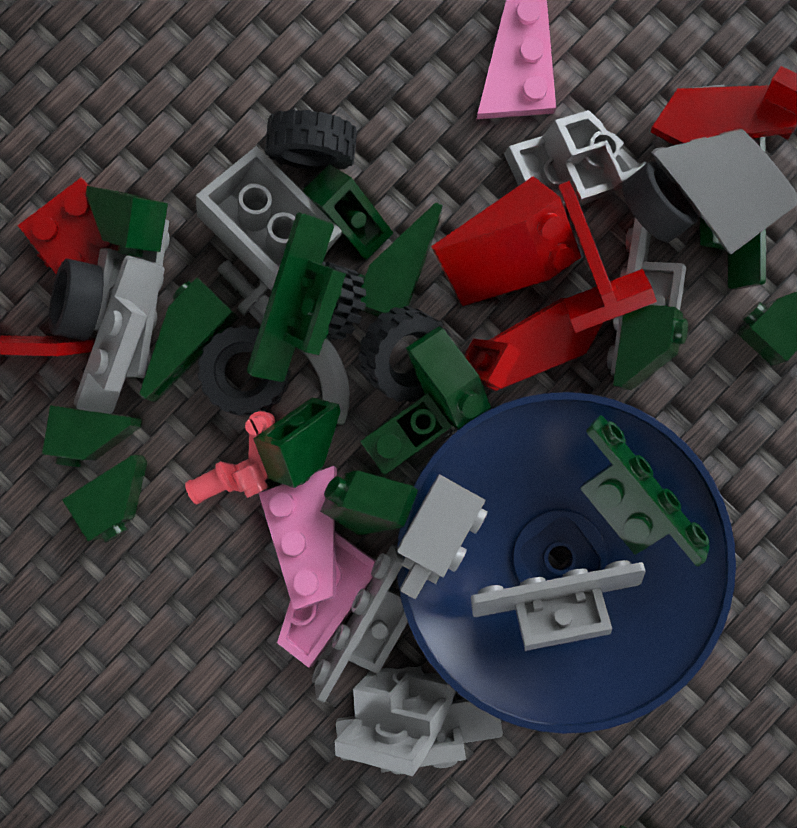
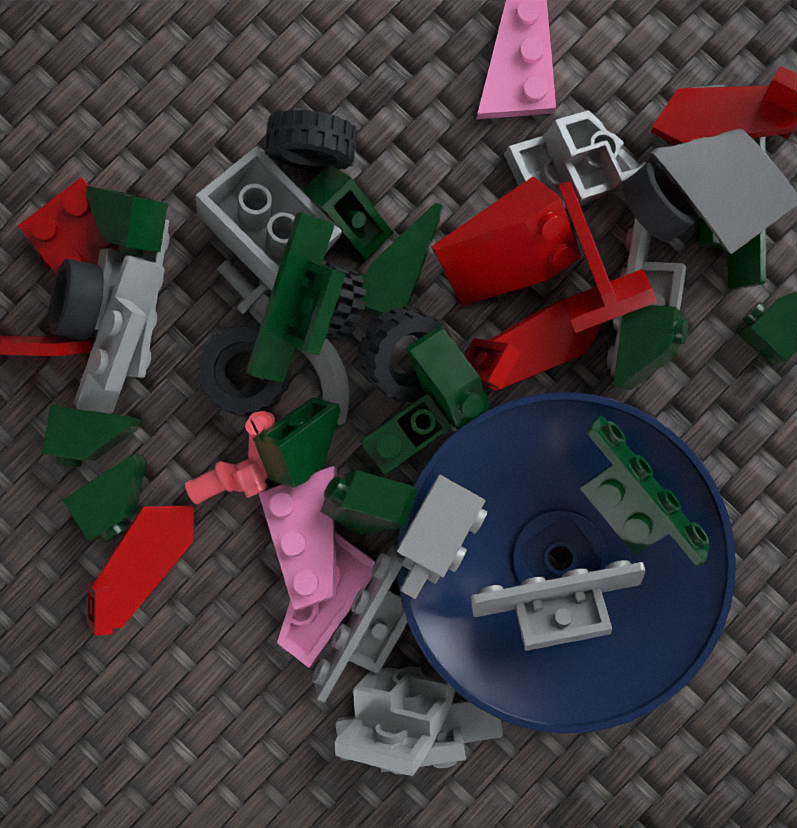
dark green slope [139,278,239,402] -> none
none -> red piece [87,505,194,636]

